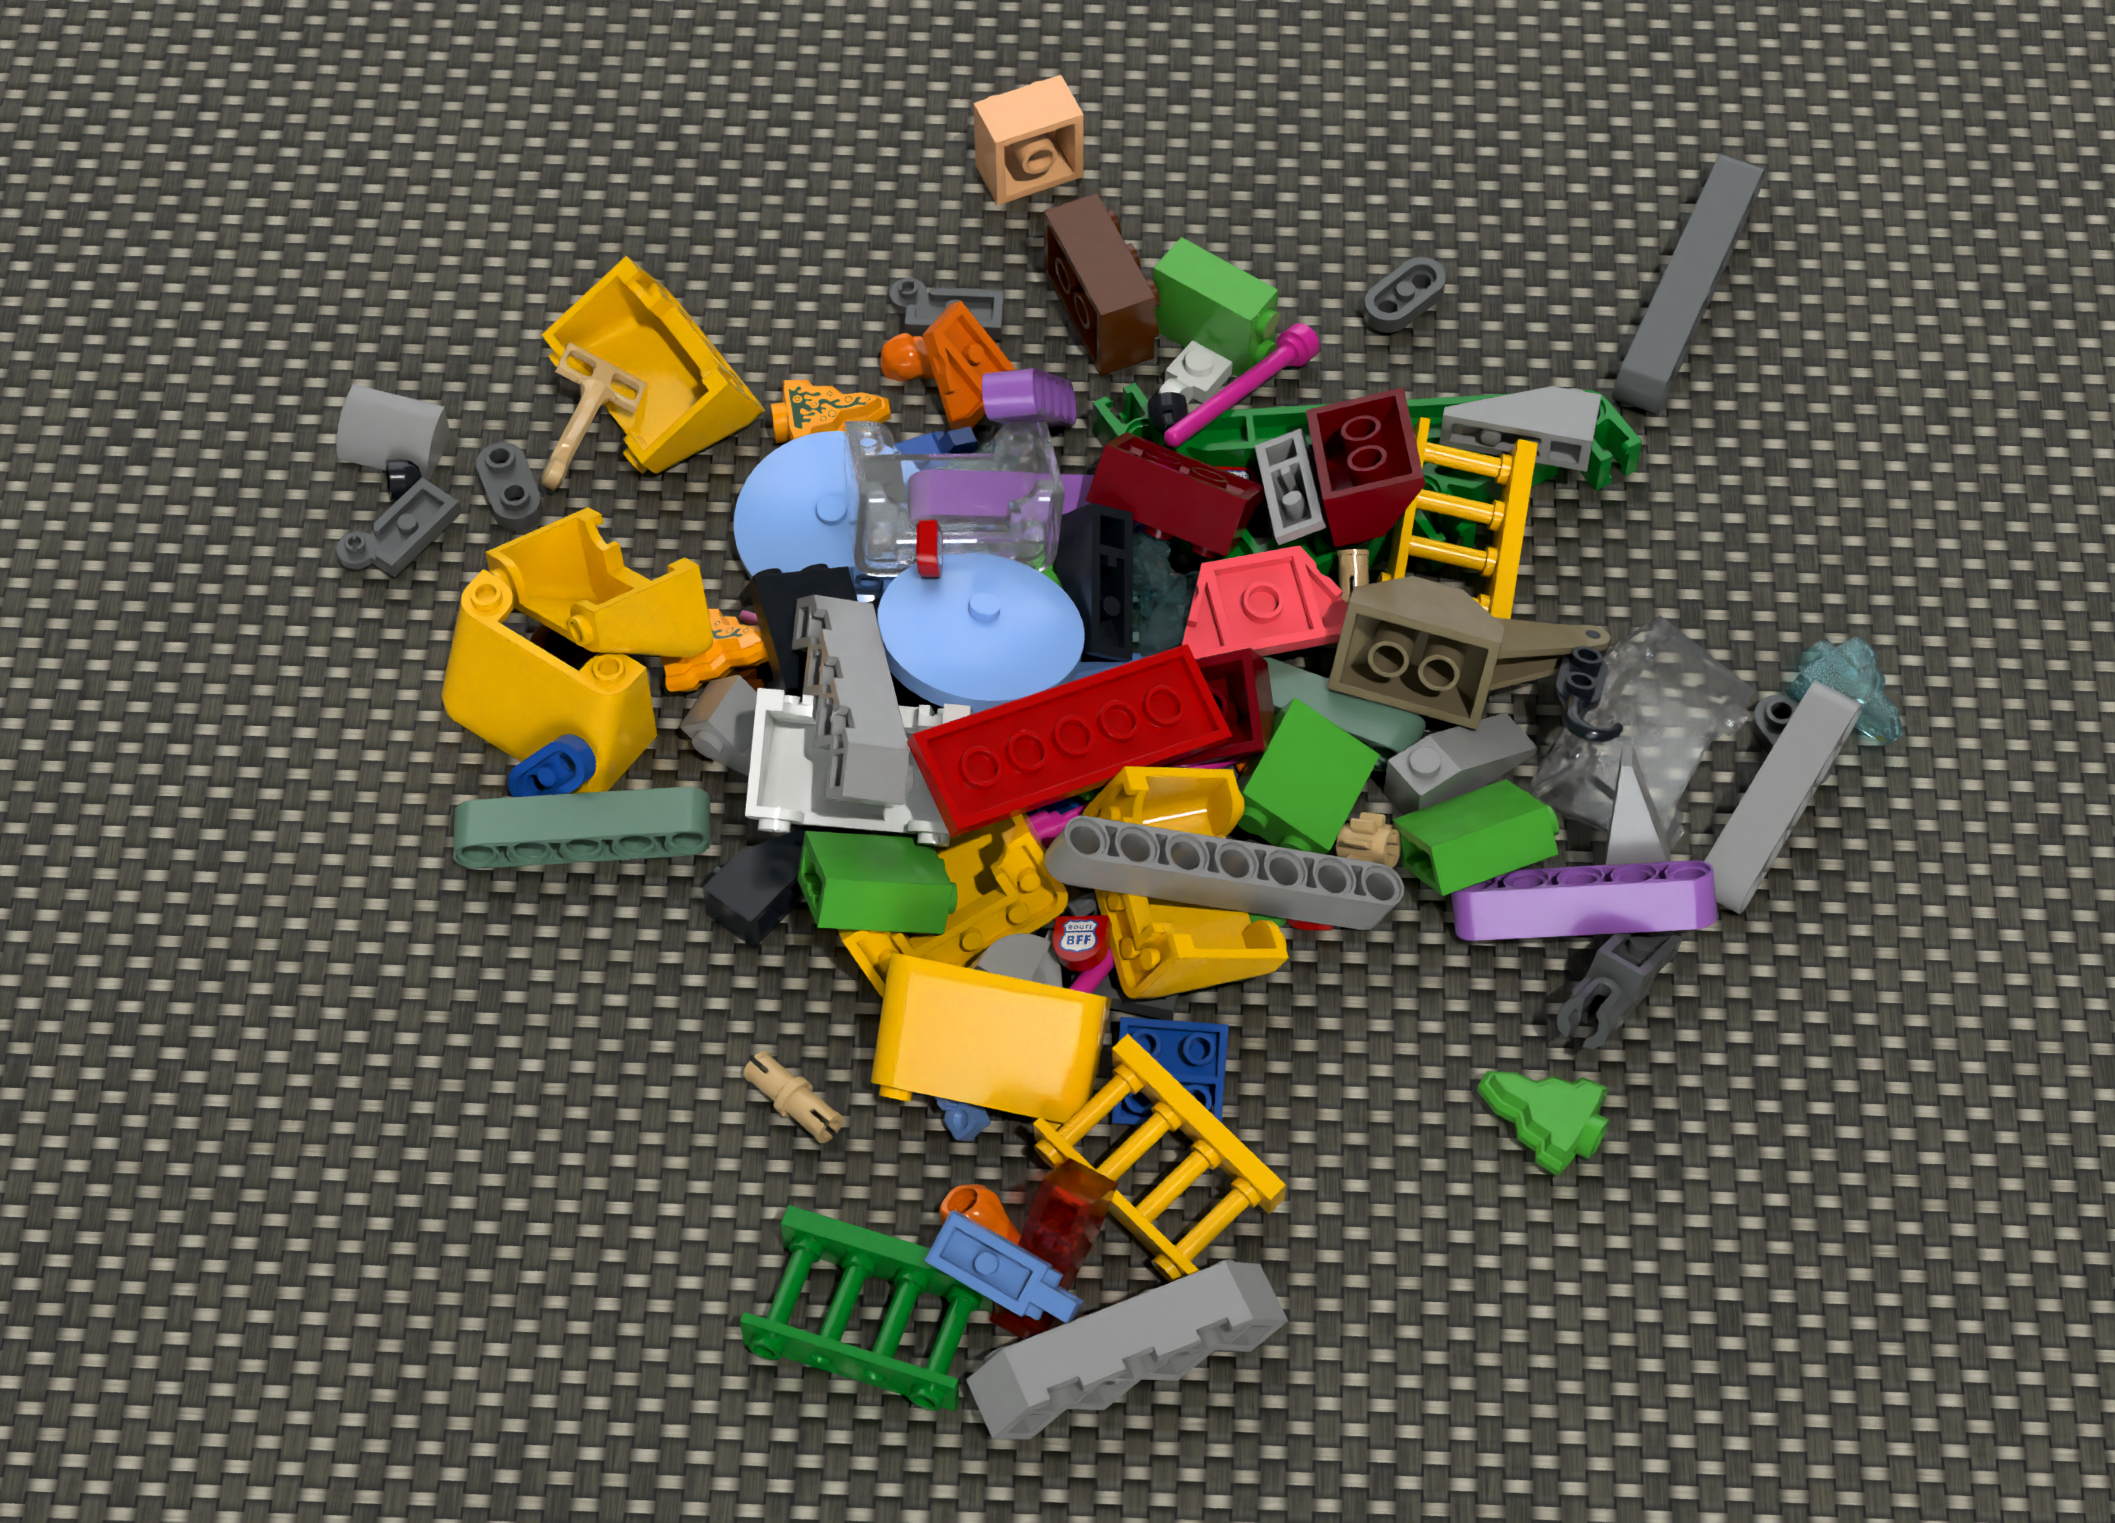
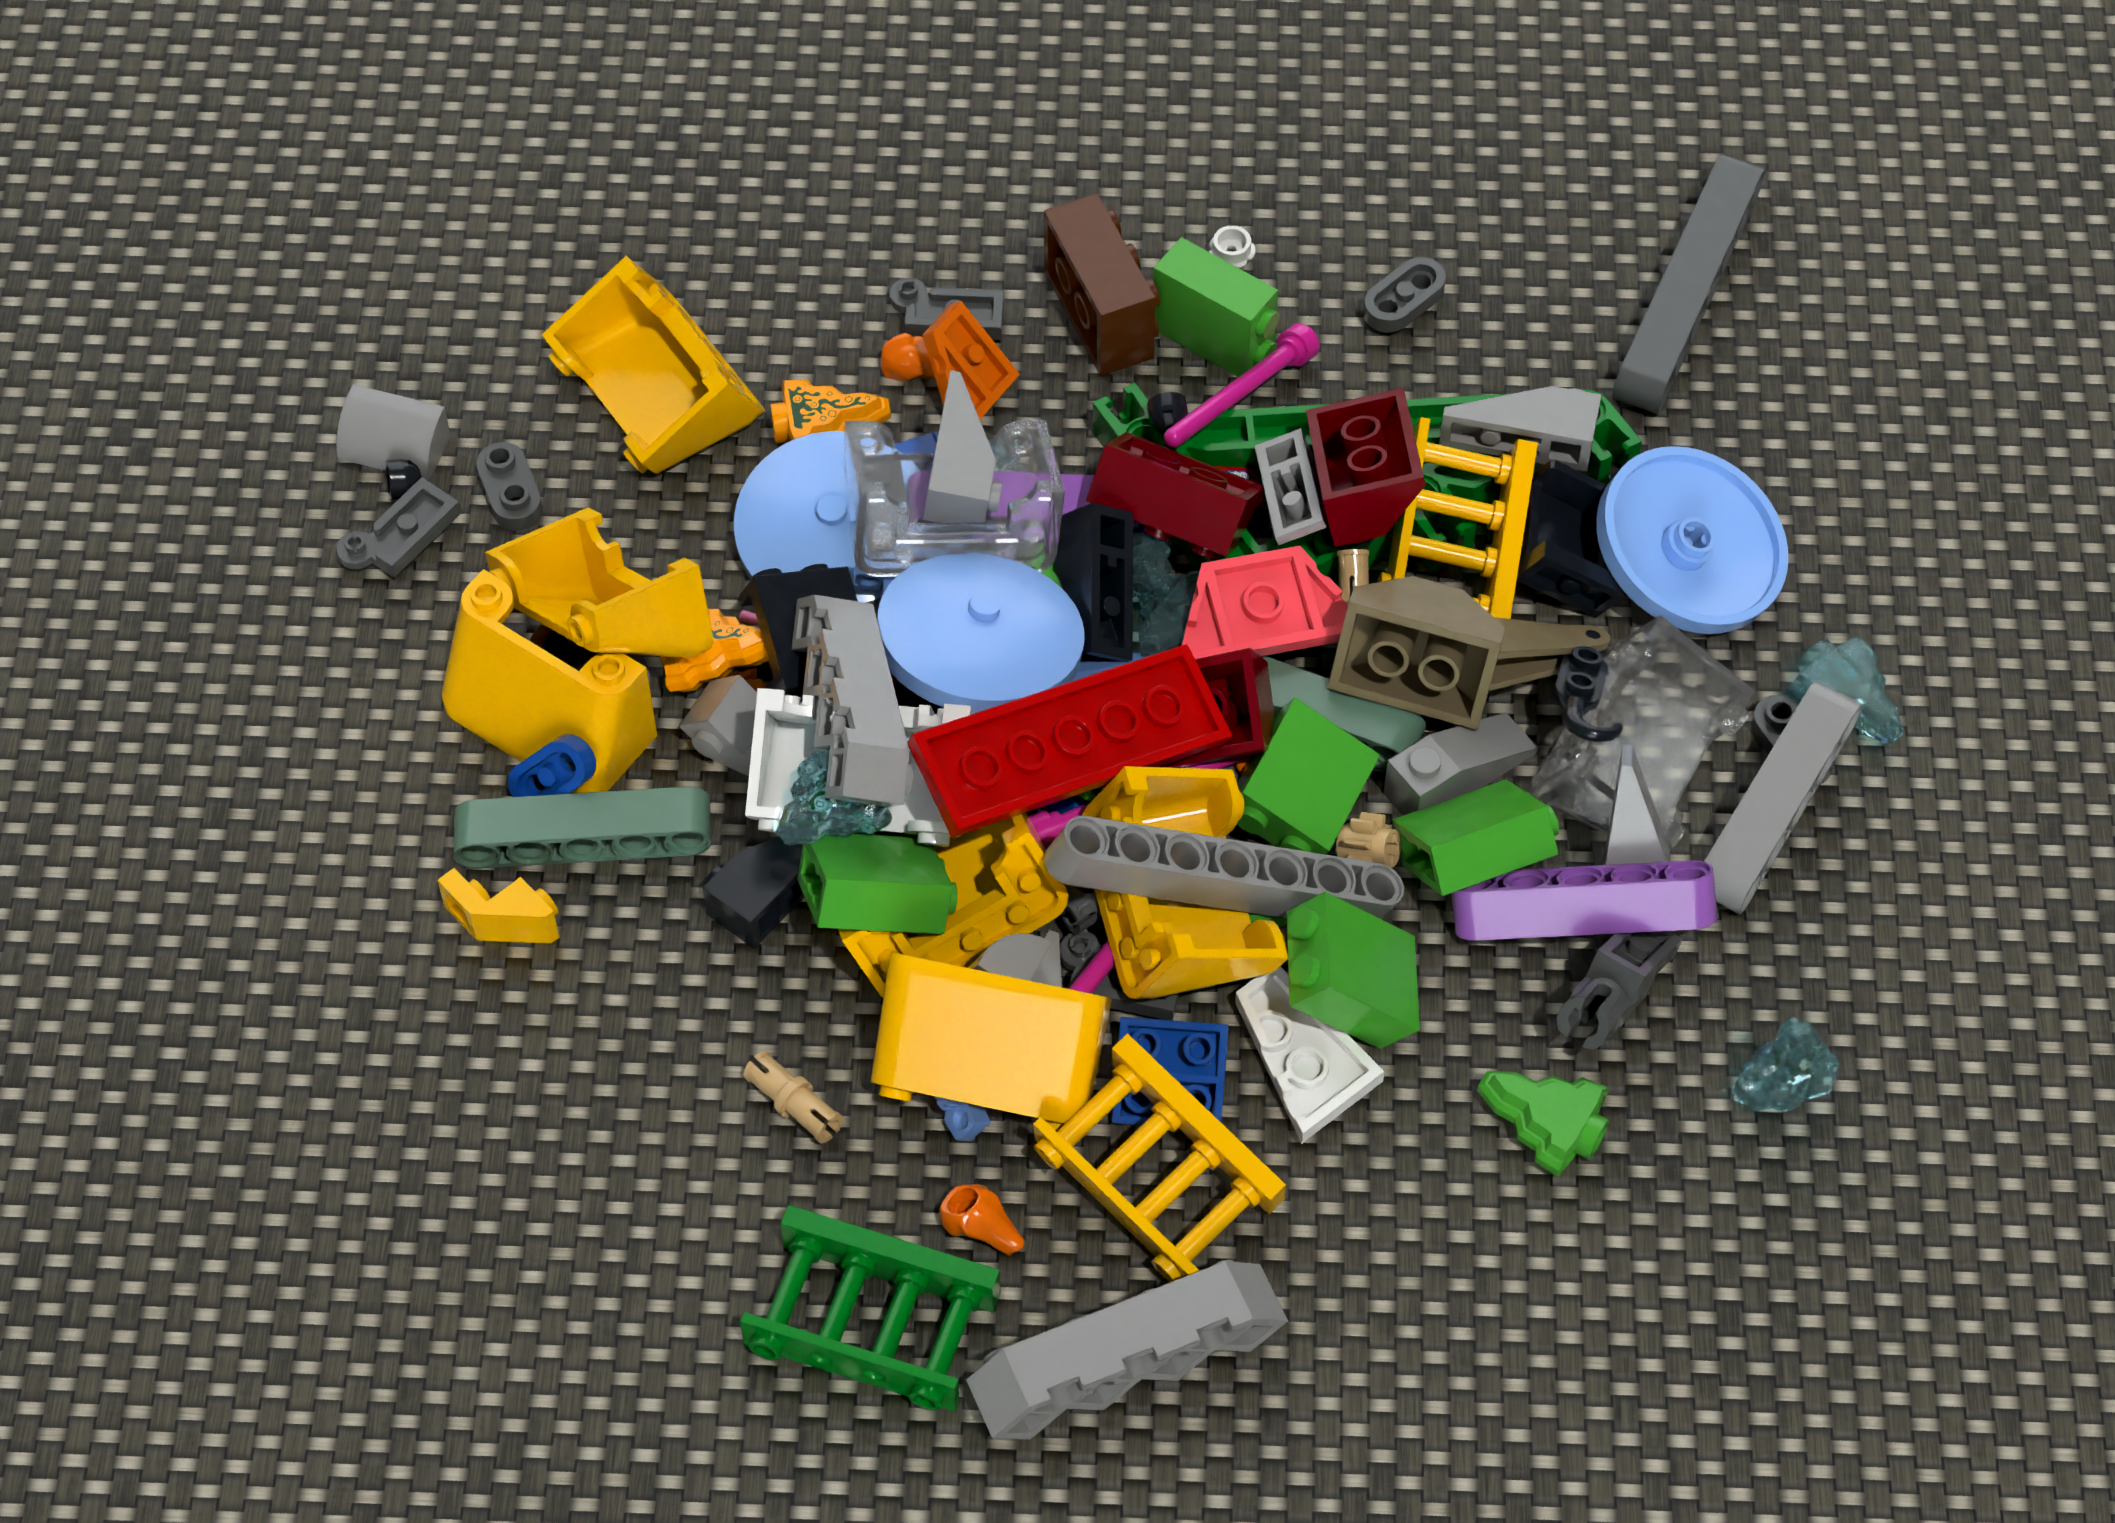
tan piece [541,342,647,491] -> none
red tile [916,520,943,577] -> none
medium blue hinge [925,1210,1084,1323] -> none
light nougat brick [974,75,1084,205] -> none
medium lavender beam [982,368,1076,430] -> none
clear red slope [990,1158,1118,1339] -> none
red tile [1053,915,1112,972] -> none
white plate [1159,340,1233,404] -> none
none -> yellow slope [437,868,559,944]
none -> clear light blue rock [775,749,892,845]
none -> light grey slope [923,370,1002,531]
none -> white plate [1209,226,1256,269]
none -> white wing [1235,966,1384,1144]
none -> bright green brick [1286,892,1420,1049]
none -> black panel [1517,460,1627,618]
none -> light blue dish [1596,446,1789,634]
none -> clear light blue rock [1732,1016,1839,1111]

